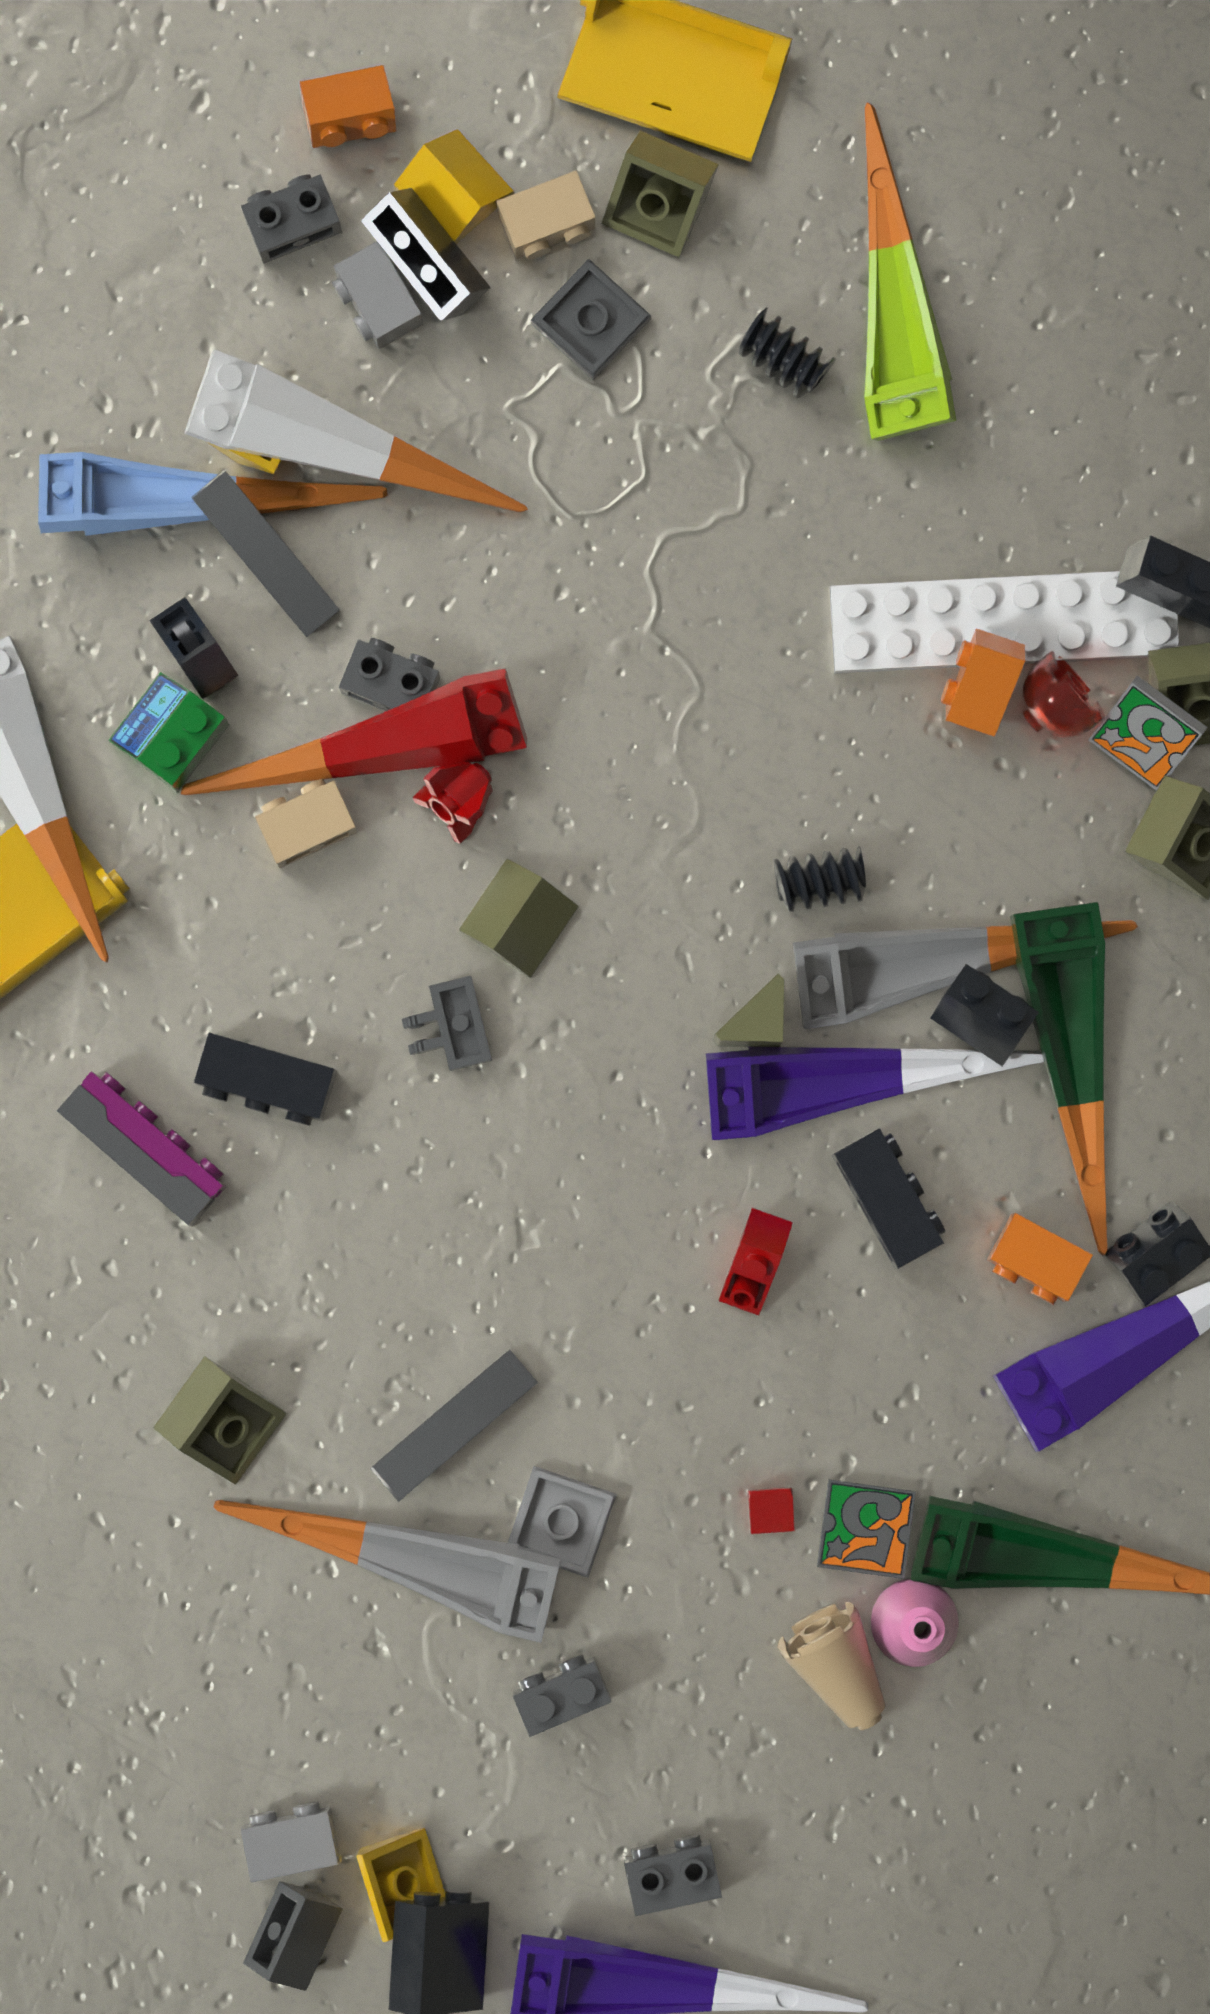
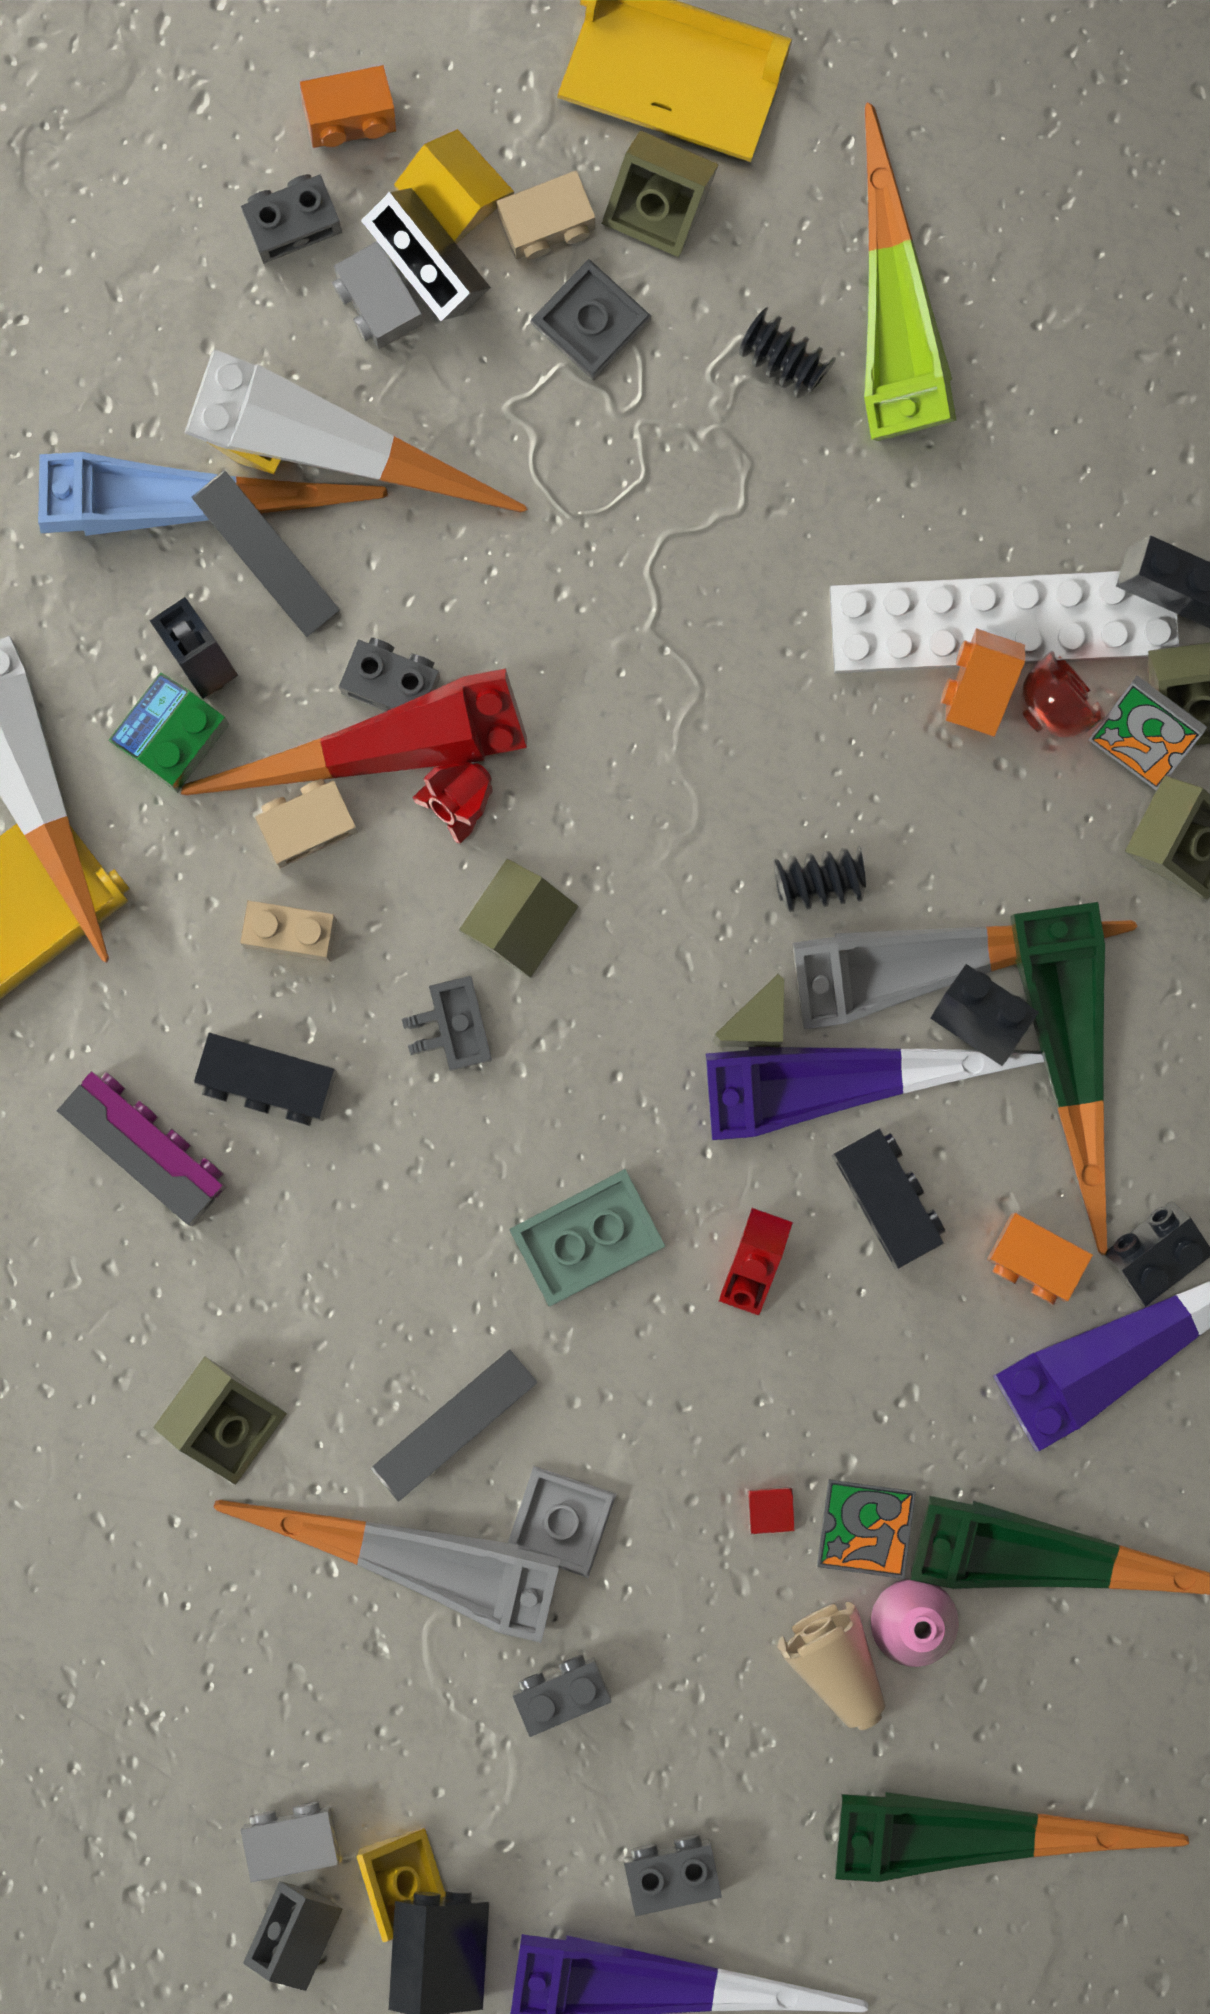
none -> tan brick [240,900,337,962]
none -> sand green plate [509,1169,666,1307]
none -> dark green plate [835,1792,1189,1882]

